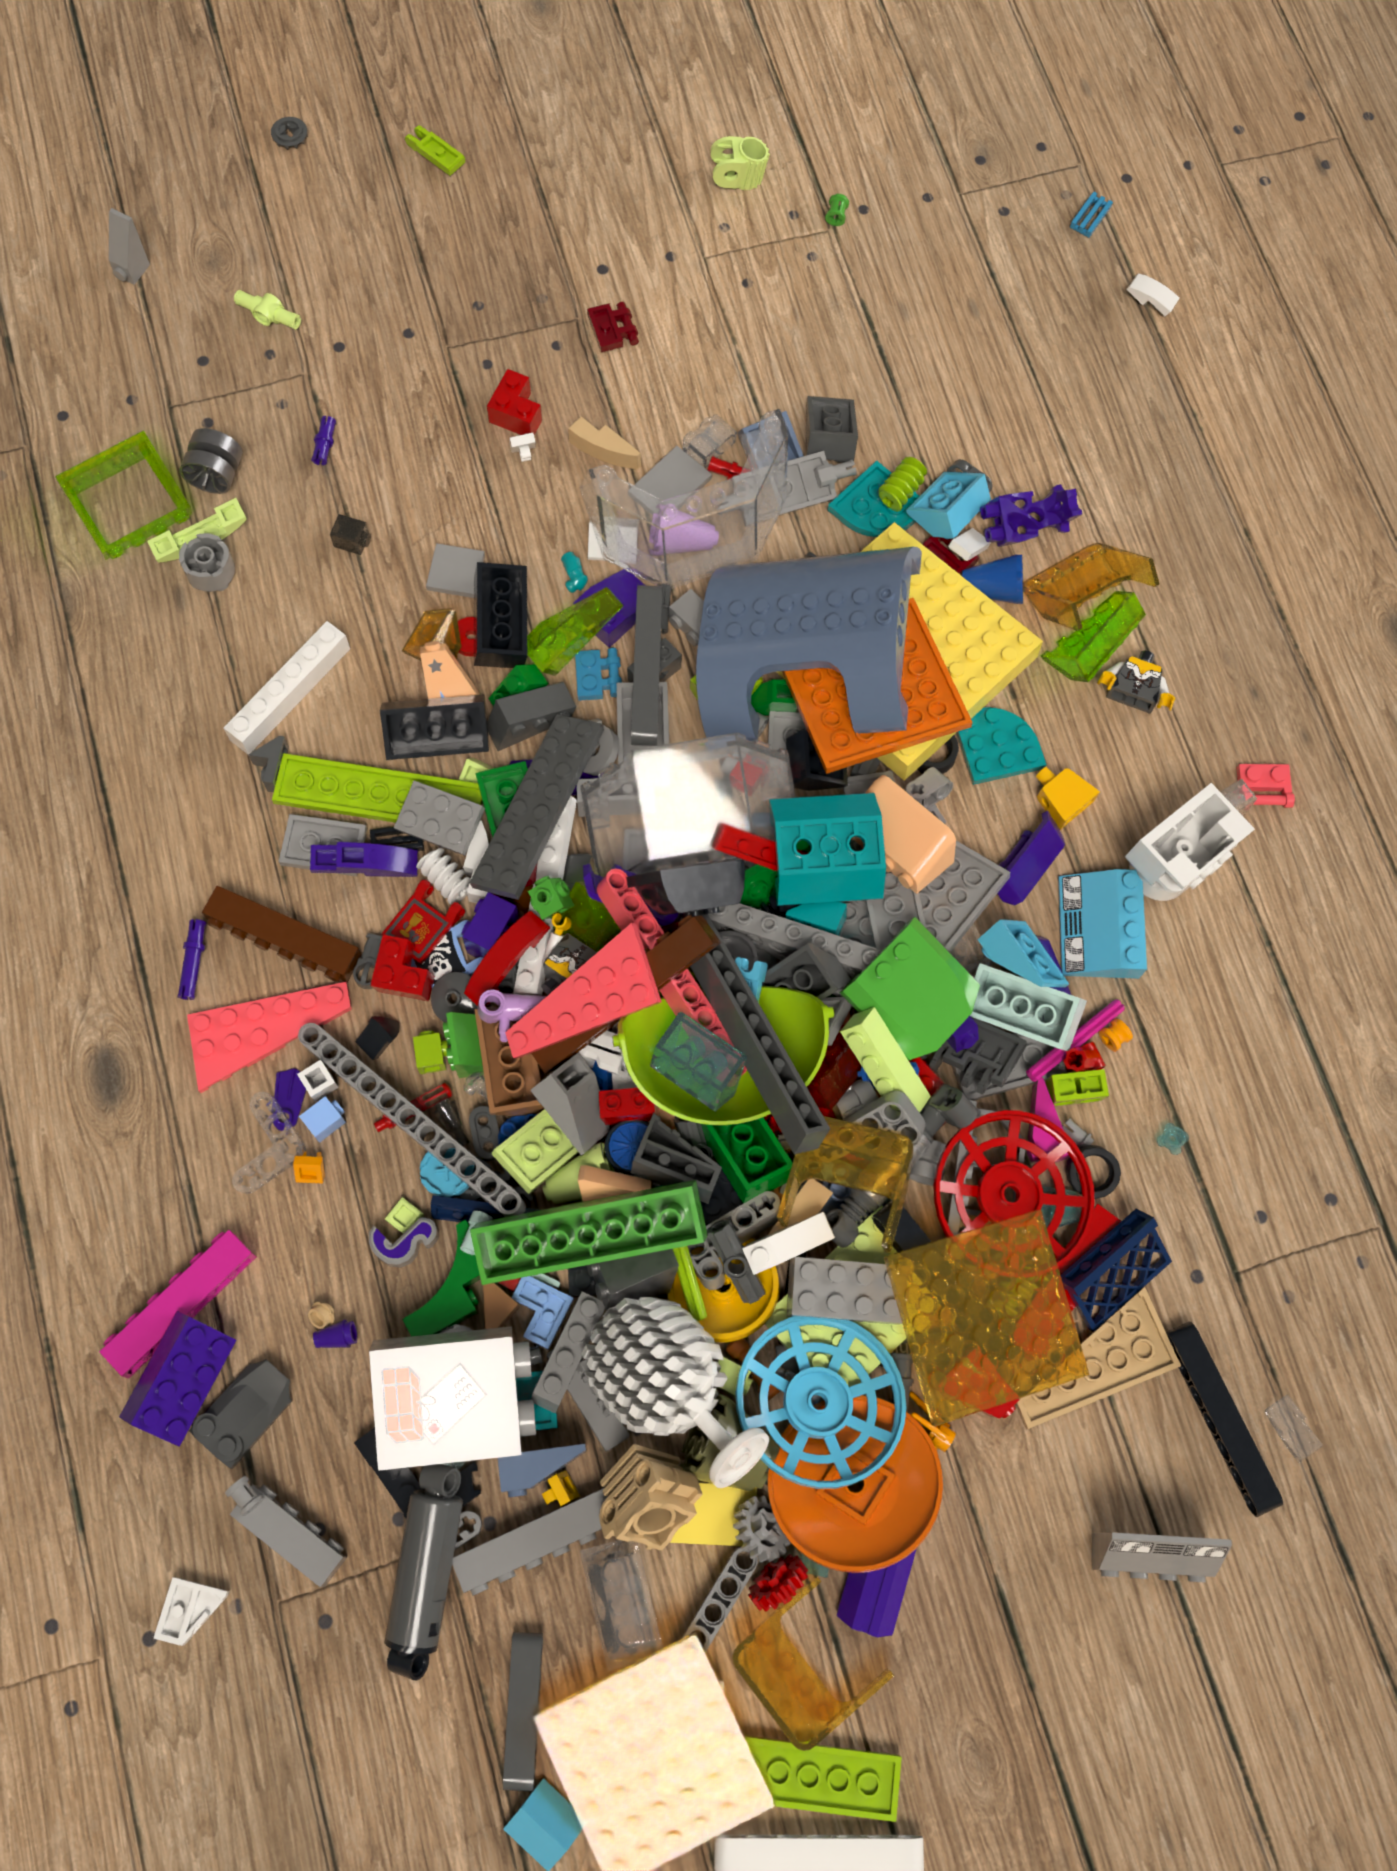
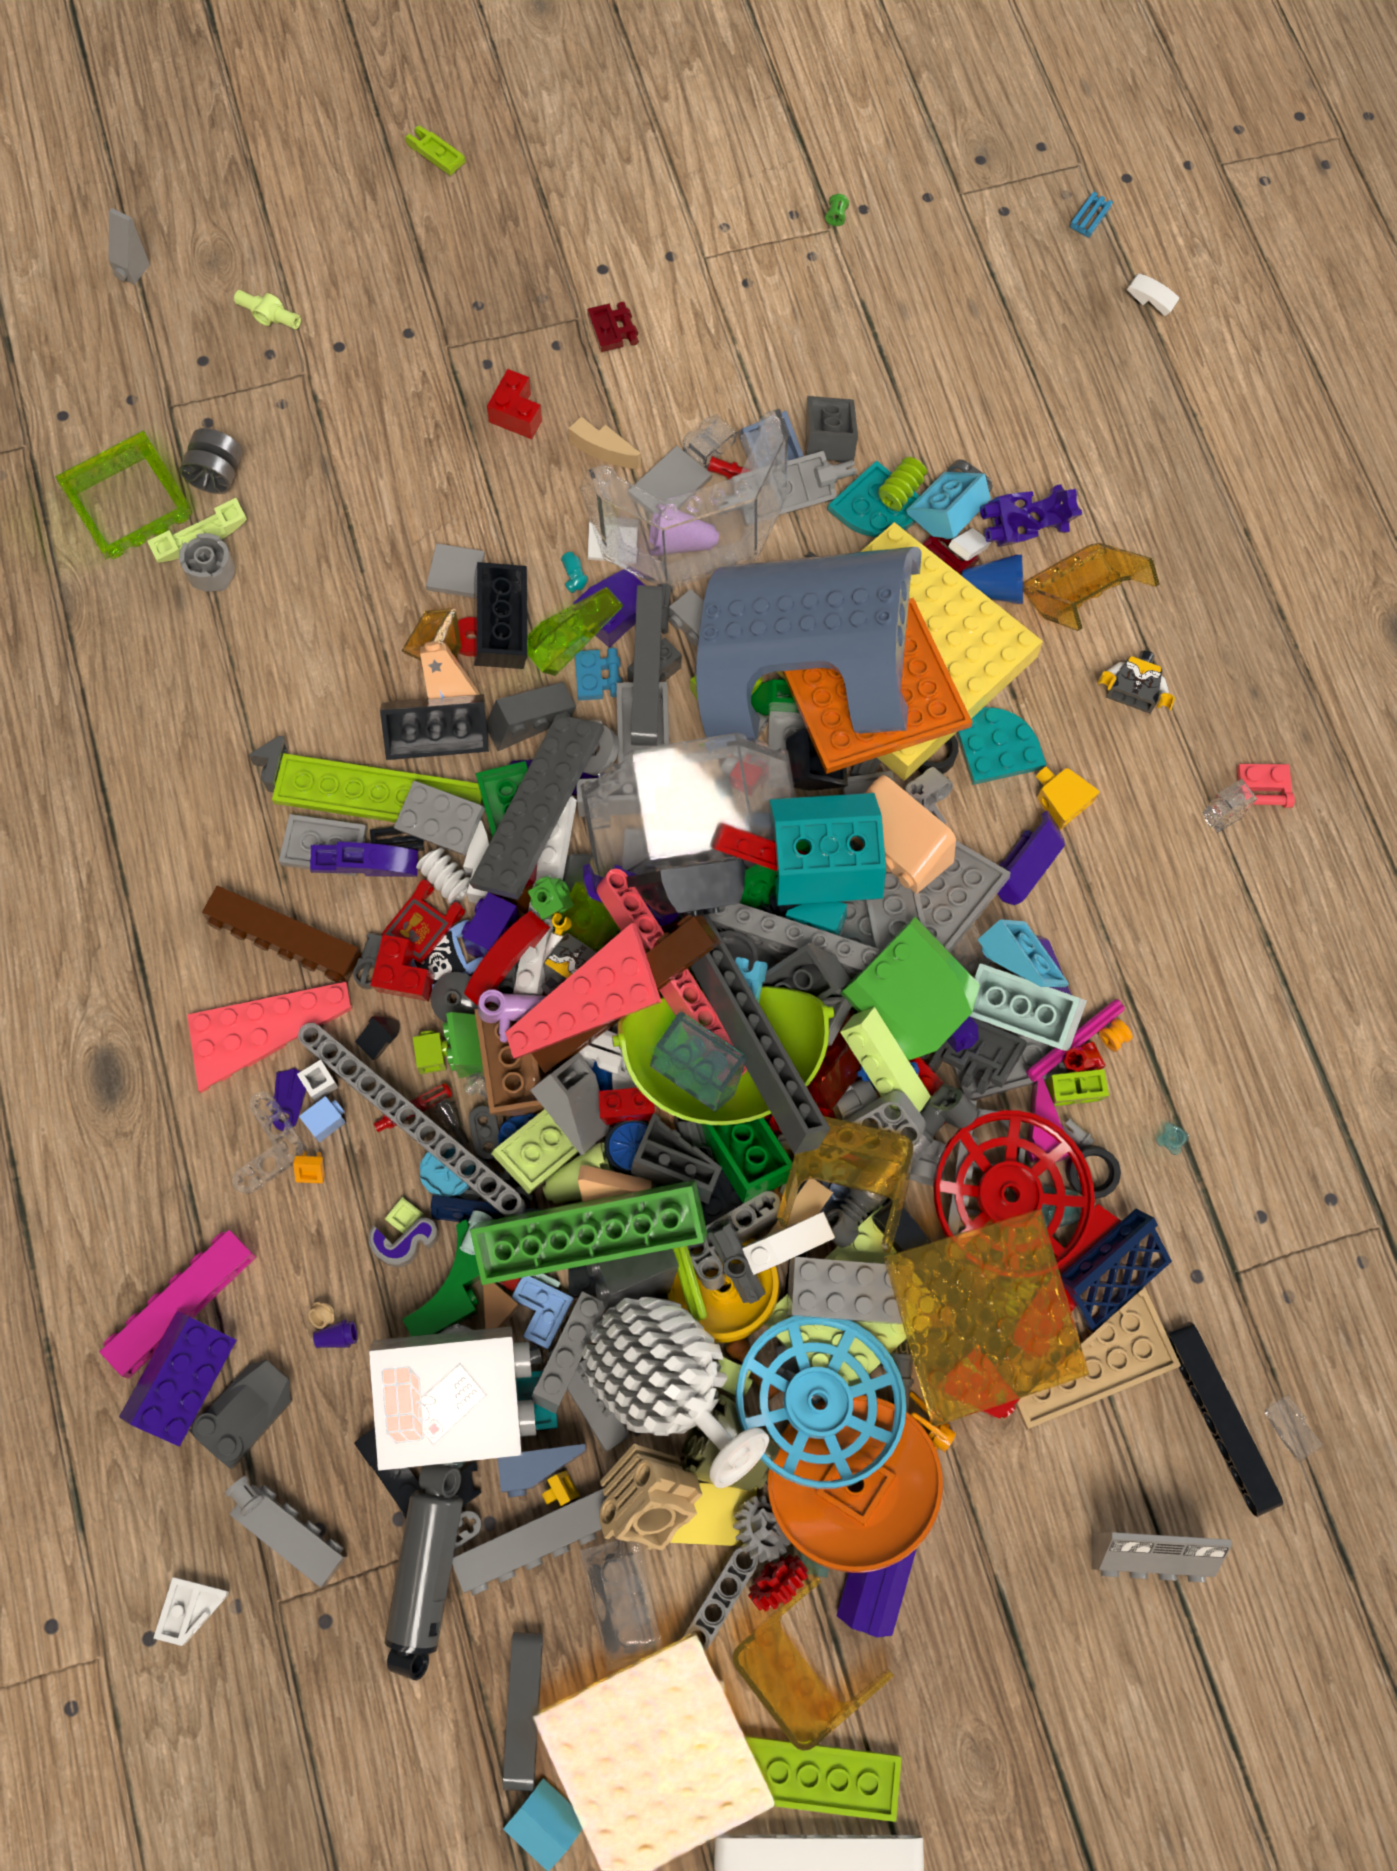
dark purple pin [177,919,207,1000] -> none
white brick [224,621,350,755] -> none
dark grey gear [271,117,308,150] -> none
dark purple pin [311,416,336,466] -> none
clear smoke brick [330,514,371,555] -> none
yellowish green slope [459,758,494,783] -> none
green slope [488,664,549,706] -> none
white tile [509,433,535,462] -> none
yellowish green piece [710,136,770,190] -> none
clear neon green wedge [1041,591,1146,682] -> none
medium azure slope [1058,869,1147,979] -> none
white brick [1125,783,1255,901] -> none

